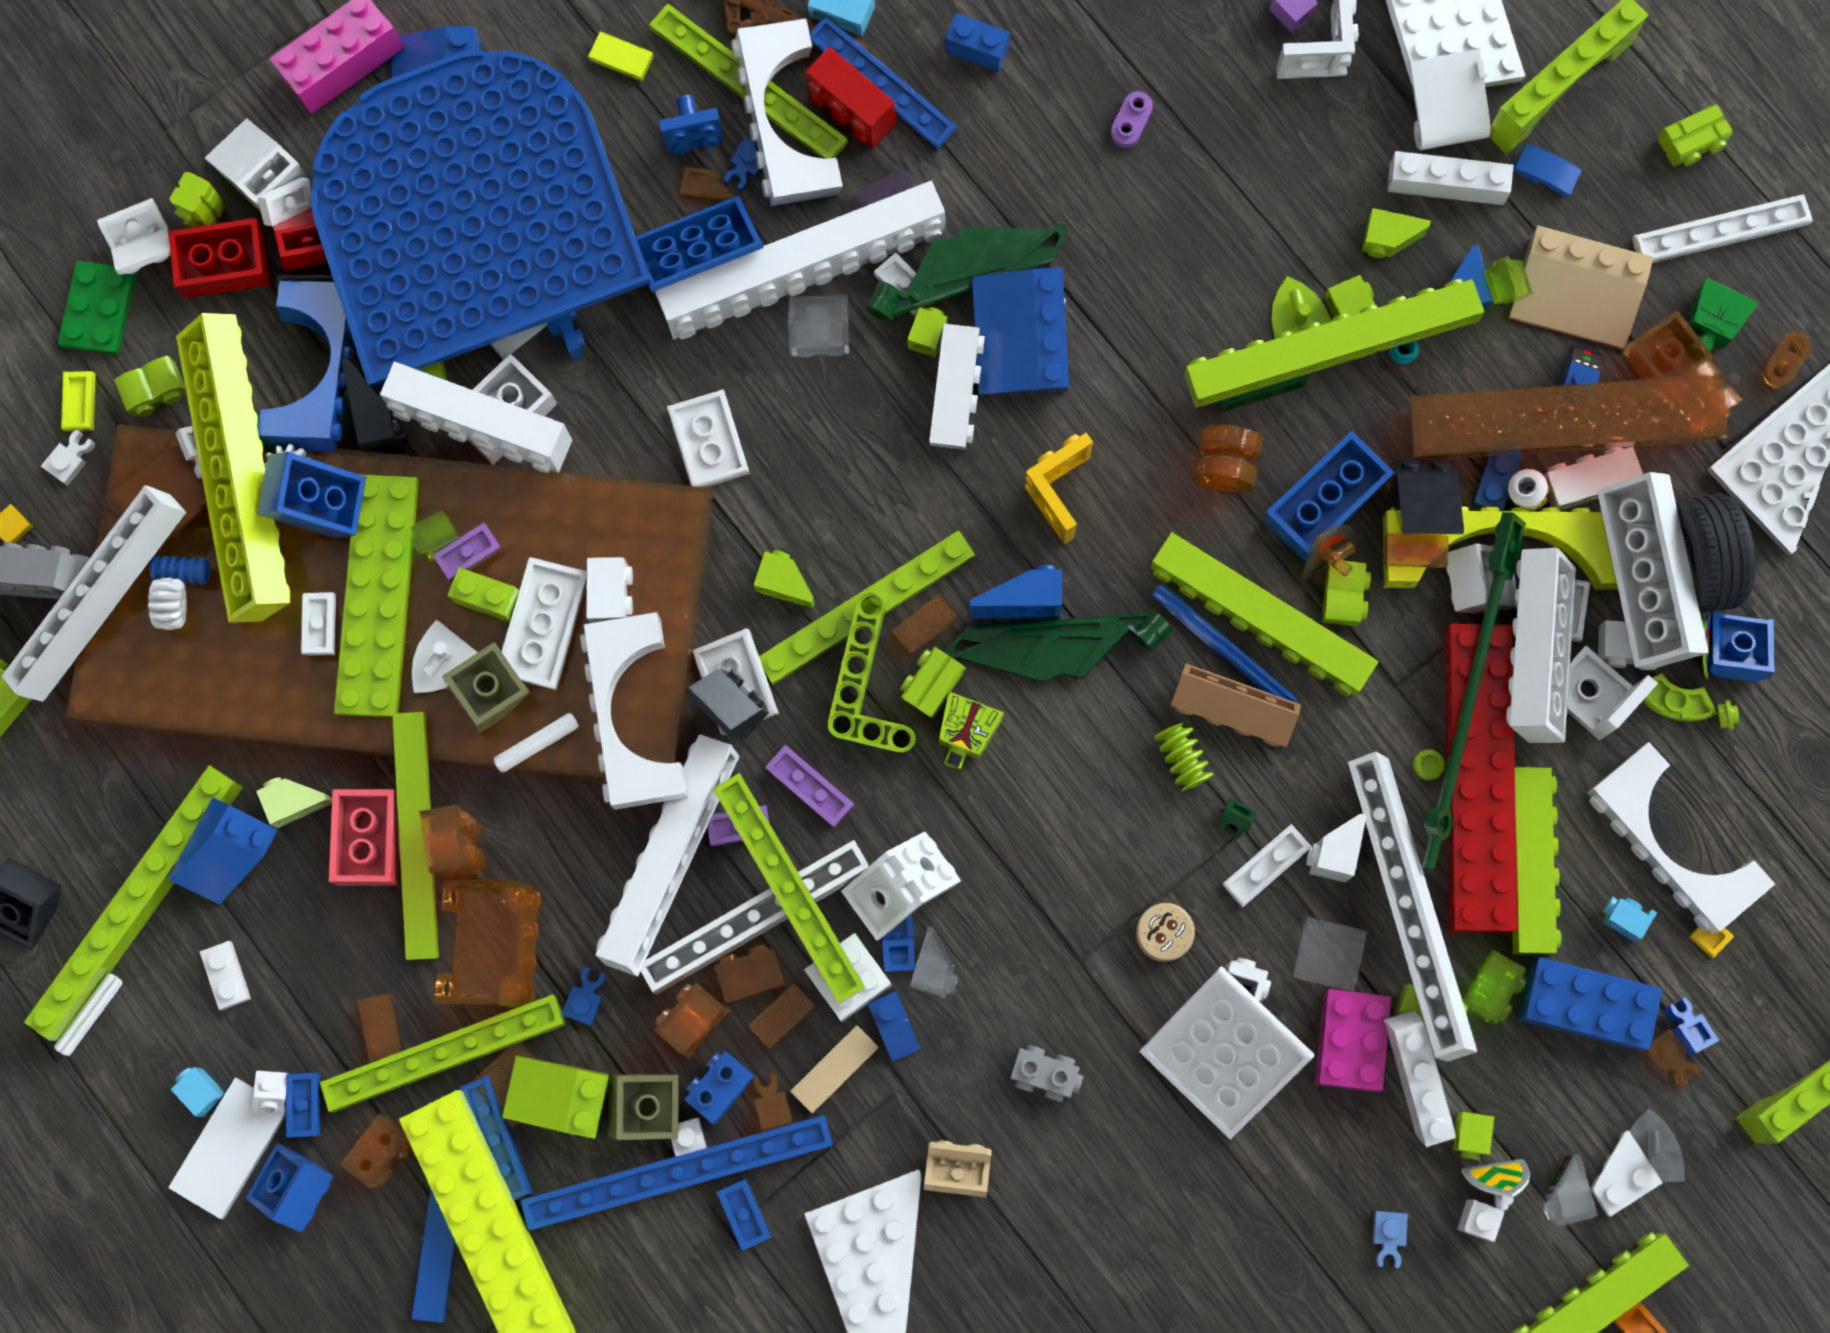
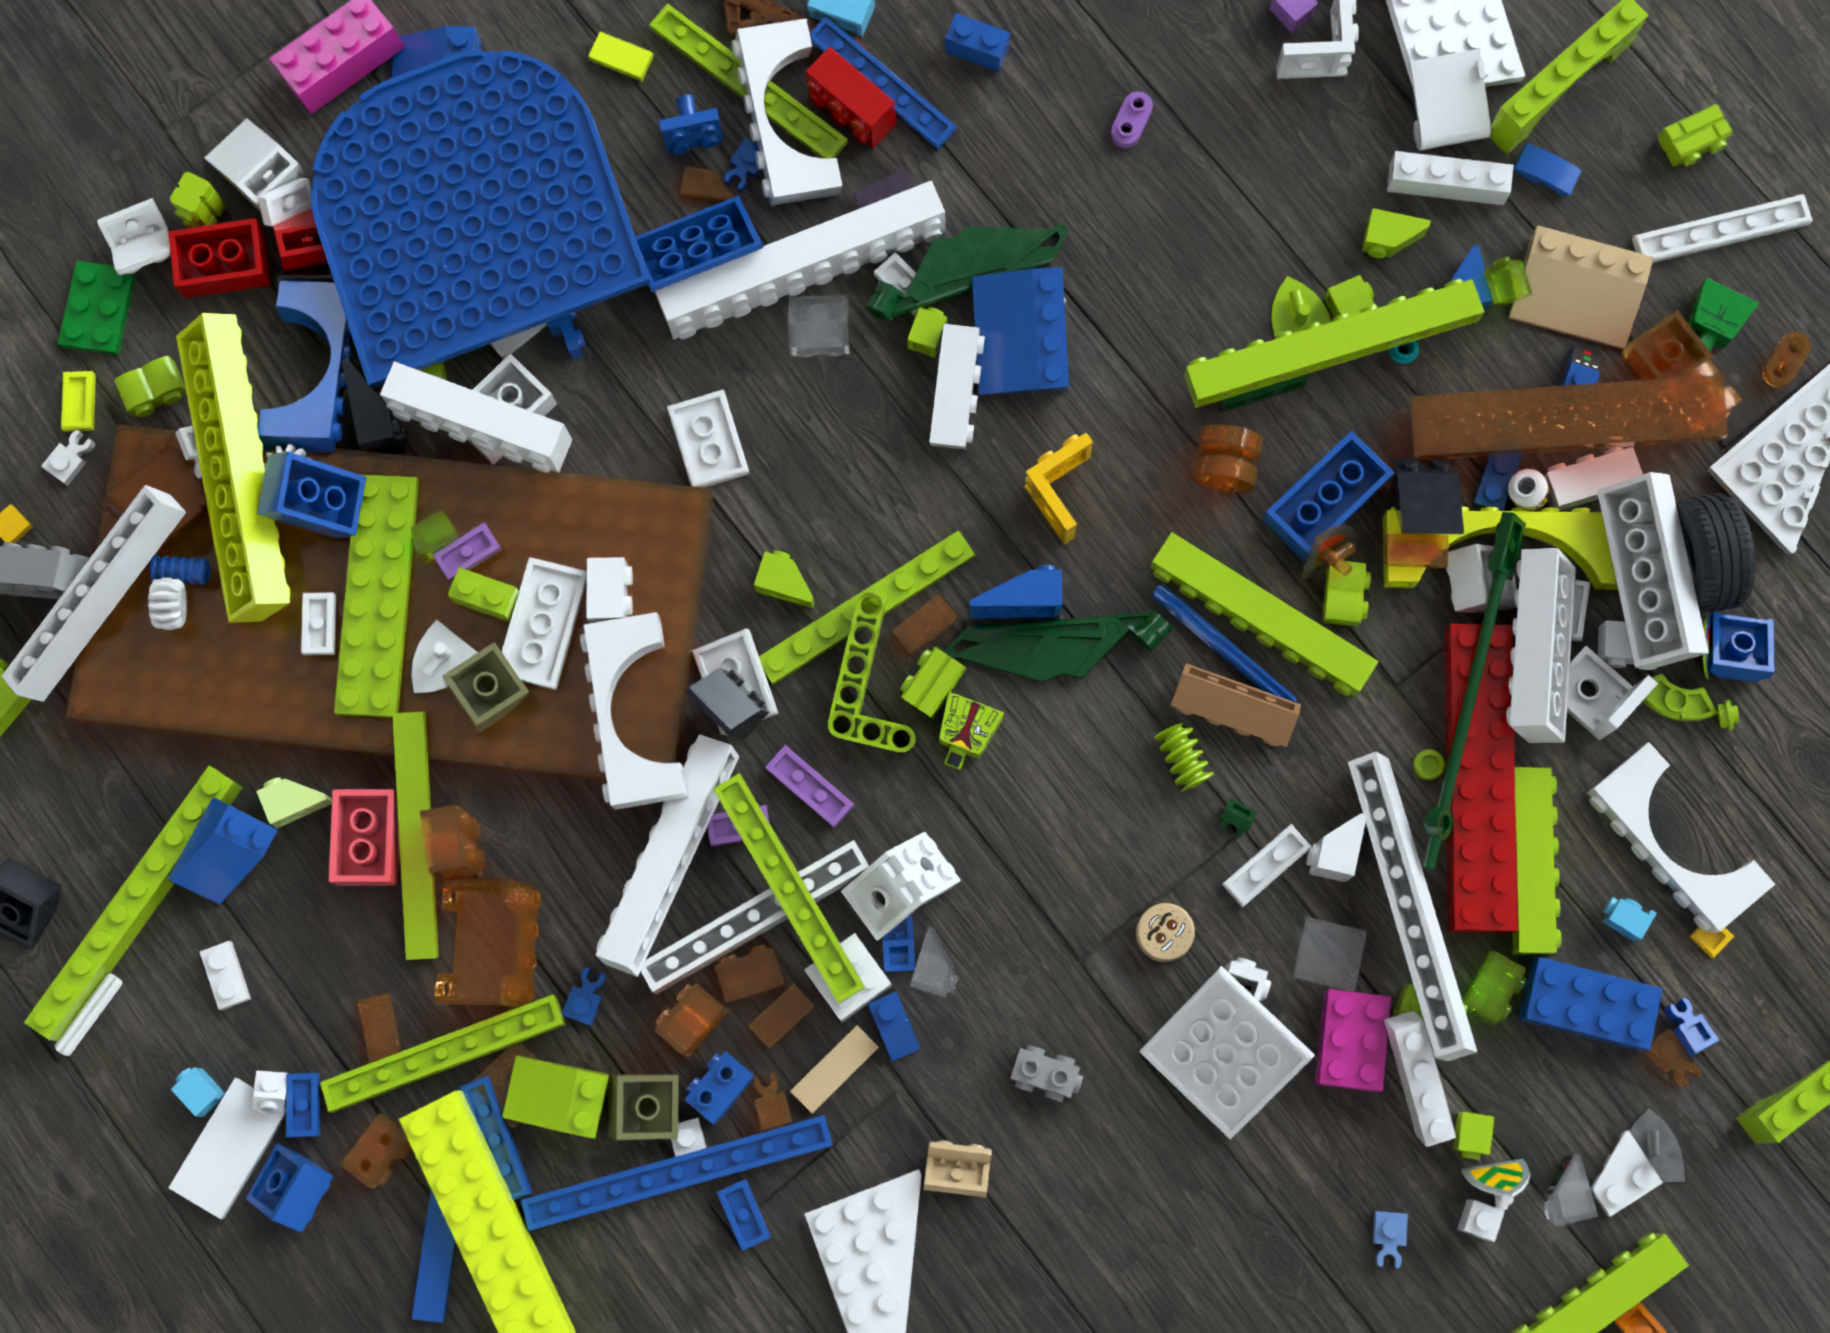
white axle [493,713,579,772] -> none

